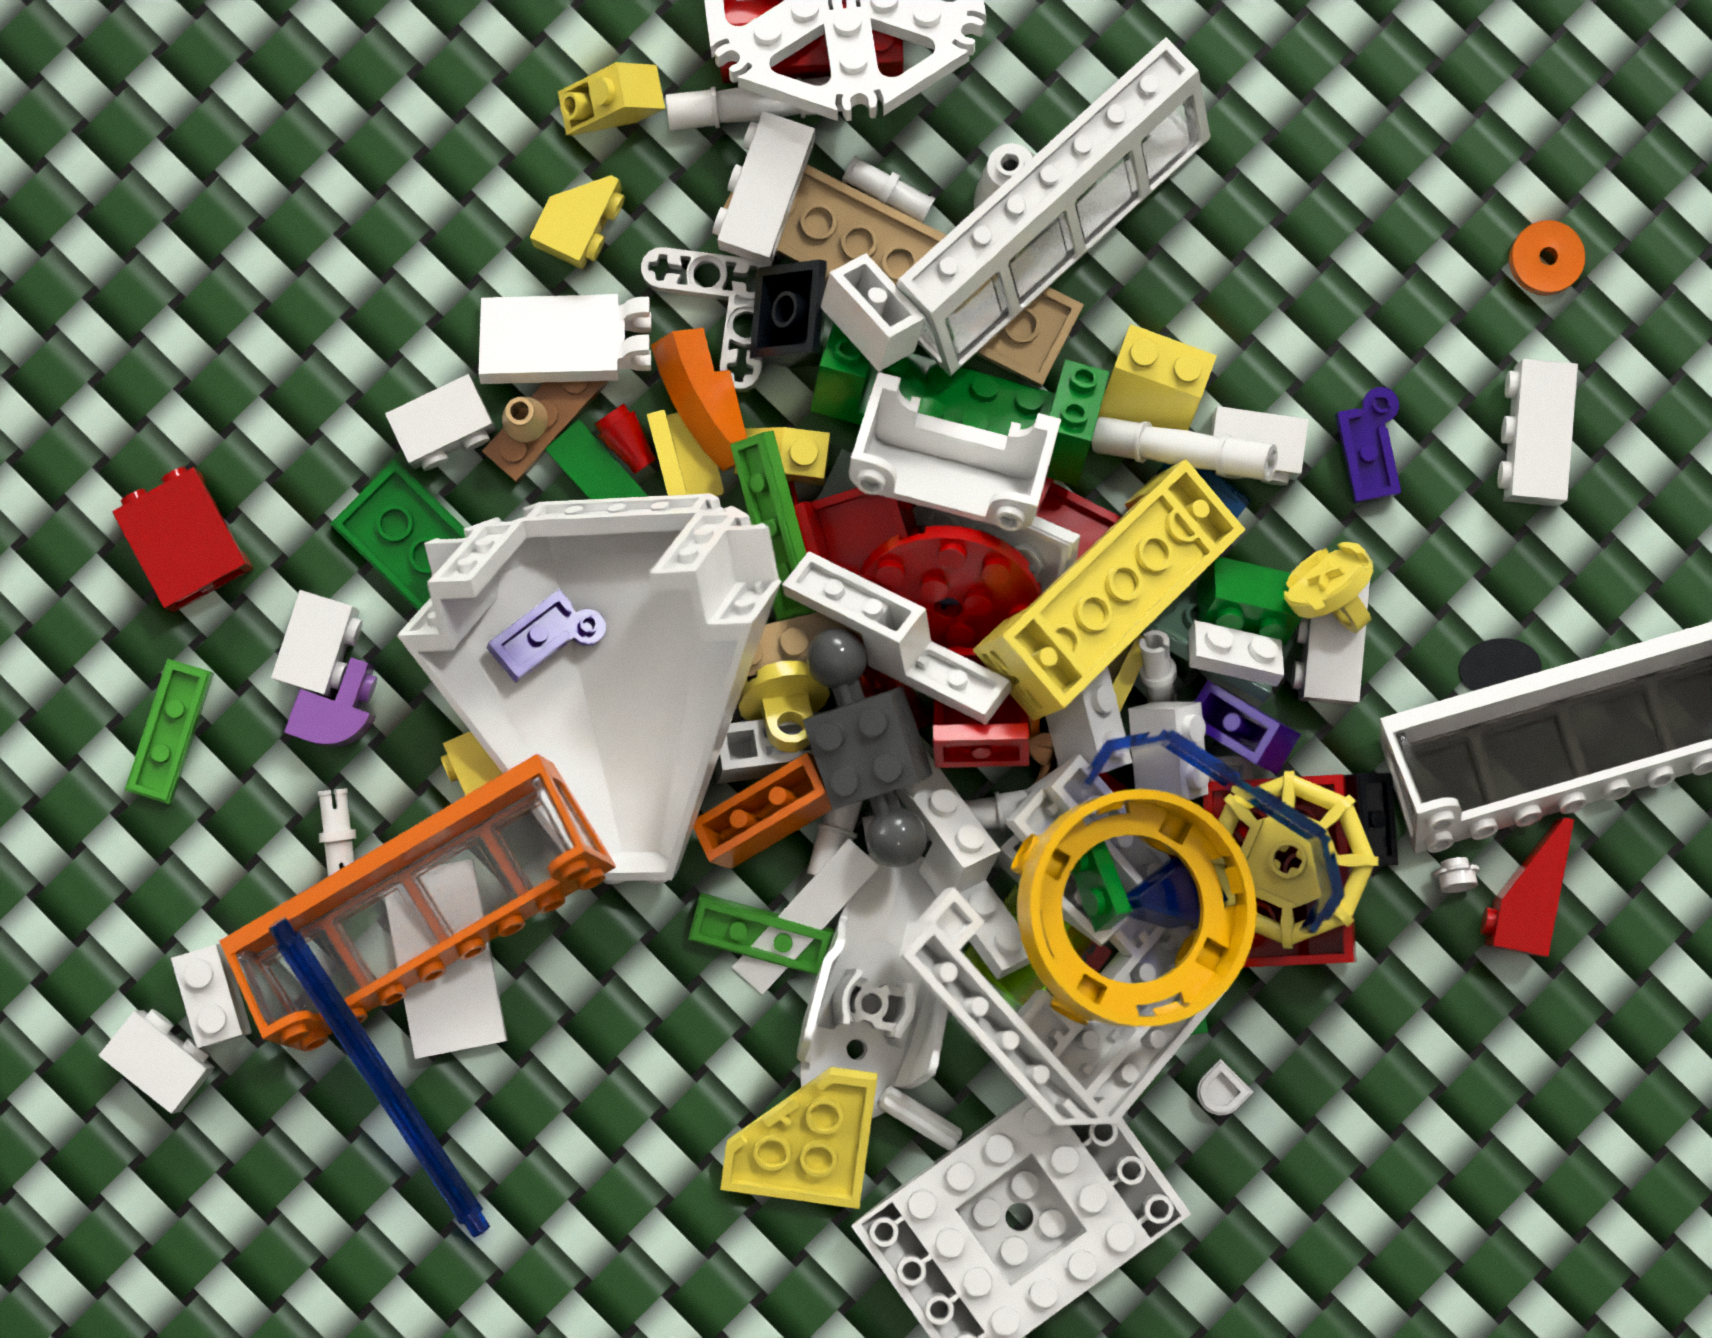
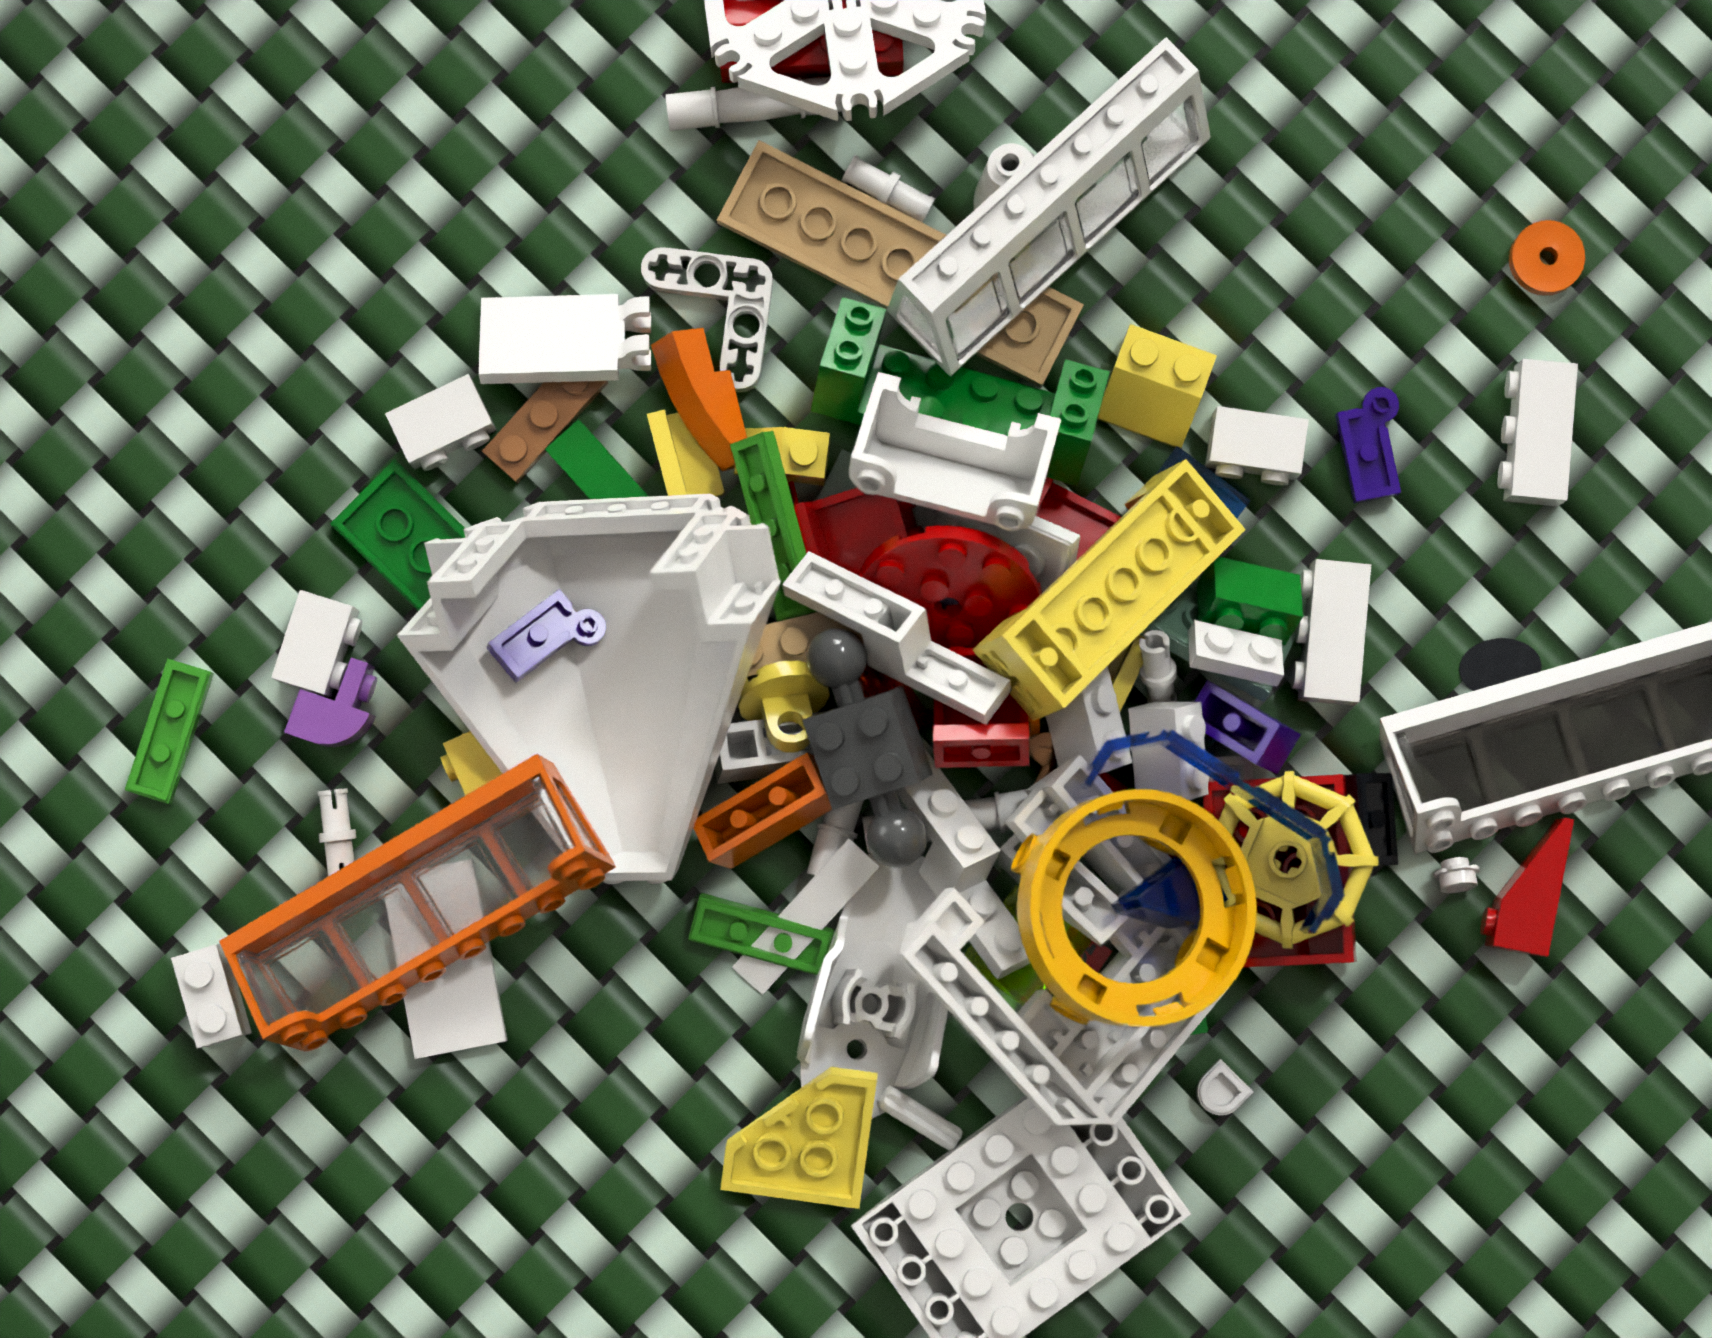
white brick [98,1009,215,1114] -> none
red panel [112,466,254,613] -> none
clear blue piece [268,917,490,1237] -> none
tan cone [502,397,548,442] -> none
light yellow slope [530,175,625,270] -> none
light yellow slope [558,62,665,135] -> none
red cone [594,403,657,474] -> none
white brick [712,111,816,266] -> none
black slope [750,259,829,368] -> none
white brick [821,253,925,371] -> none
green plate [1071,840,1132,932] -> none
white piece [1091,417,1278,481] -> none
light yellow tile [1284,542,1373,633] -> none

